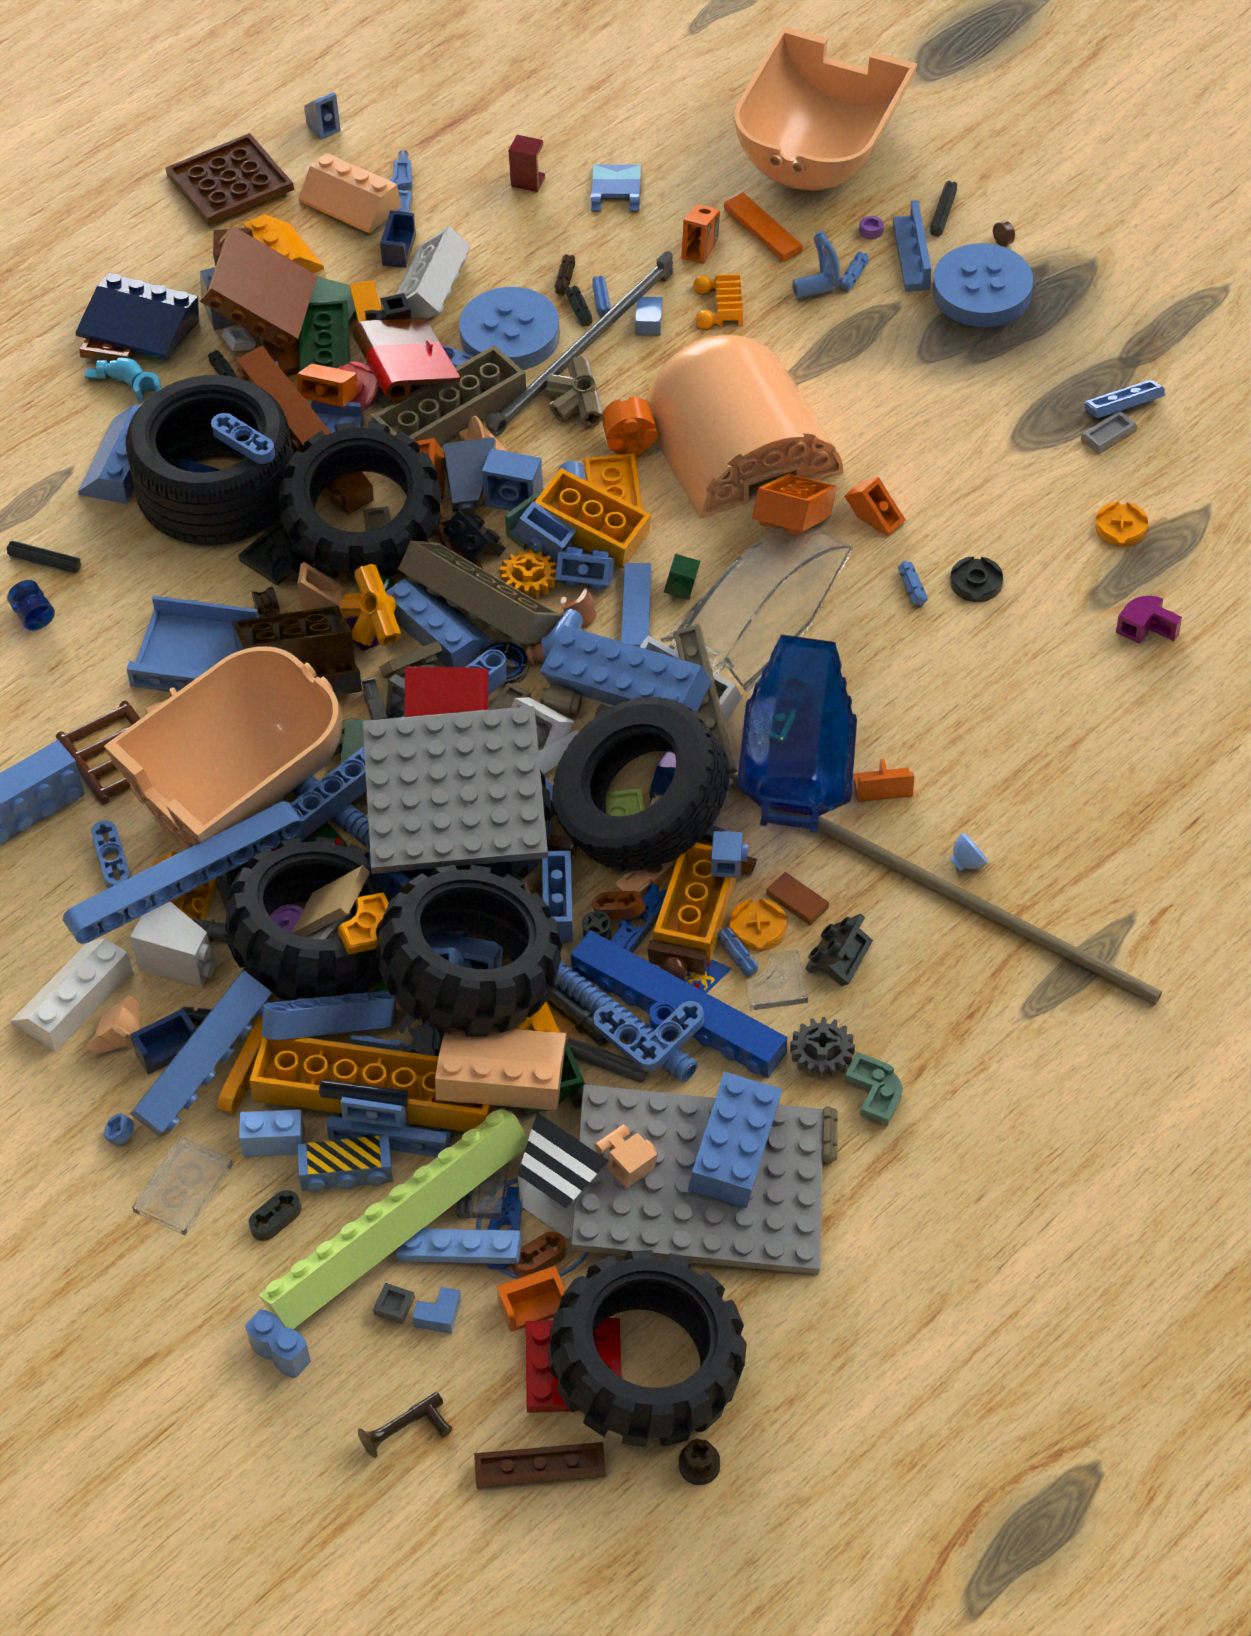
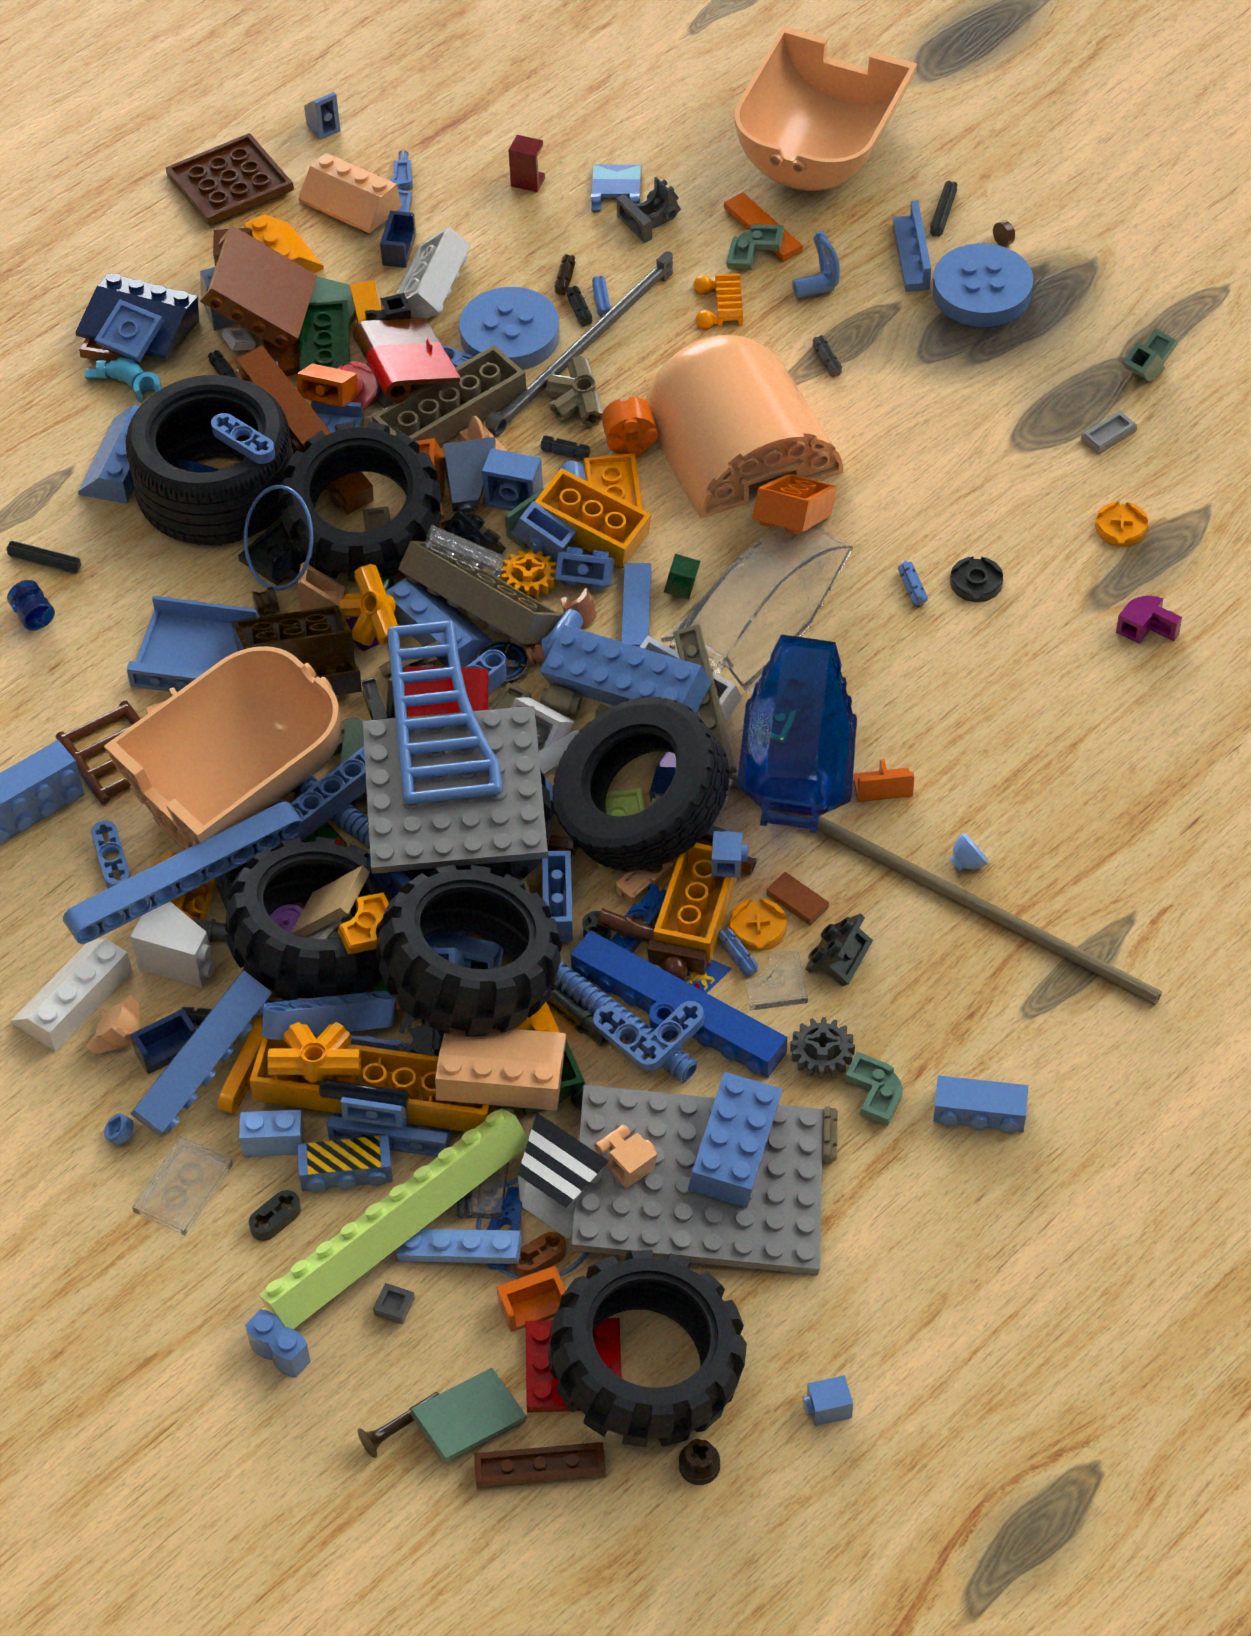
medium blue piece [412,1287,461,1334] -> none
dark grey axle [567,1038,648,1082] -> none
dark orange beam [591,891,646,920] -> none
medium blue slope [635,297,663,335] -> none
orange torso [681,205,720,264] -> none
medium blue axle [839,251,869,291] -> none
orange slope [844,477,906,535] -> none
medium lavender tile [859,216,884,239] -> none
medium blue tile [1084,379,1165,418] -> none
none -> medium blue plate [95,299,164,362]
none -> medium blue piece [244,485,313,591]
none -> light orange piece [267,1022,361,1082]
none -> medium blue bar [387,620,502,804]
none -> sand green tile [410,1368,527,1464]
none -> clear tile [426,525,504,578]
none -> pearl dark grey axle [541,435,591,460]
none -> reddish brown pin [596,908,655,945]
none -> dark grey tile [616,177,681,243]
none -> sand green plate [726,224,785,270]
none -> medium blue brick [803,1375,853,1426]
none -> dark grey axle [813,335,842,376]
none -> medium blue brick [933,1075,1029,1132]
none -> sand green brick [1123,328,1178,381]

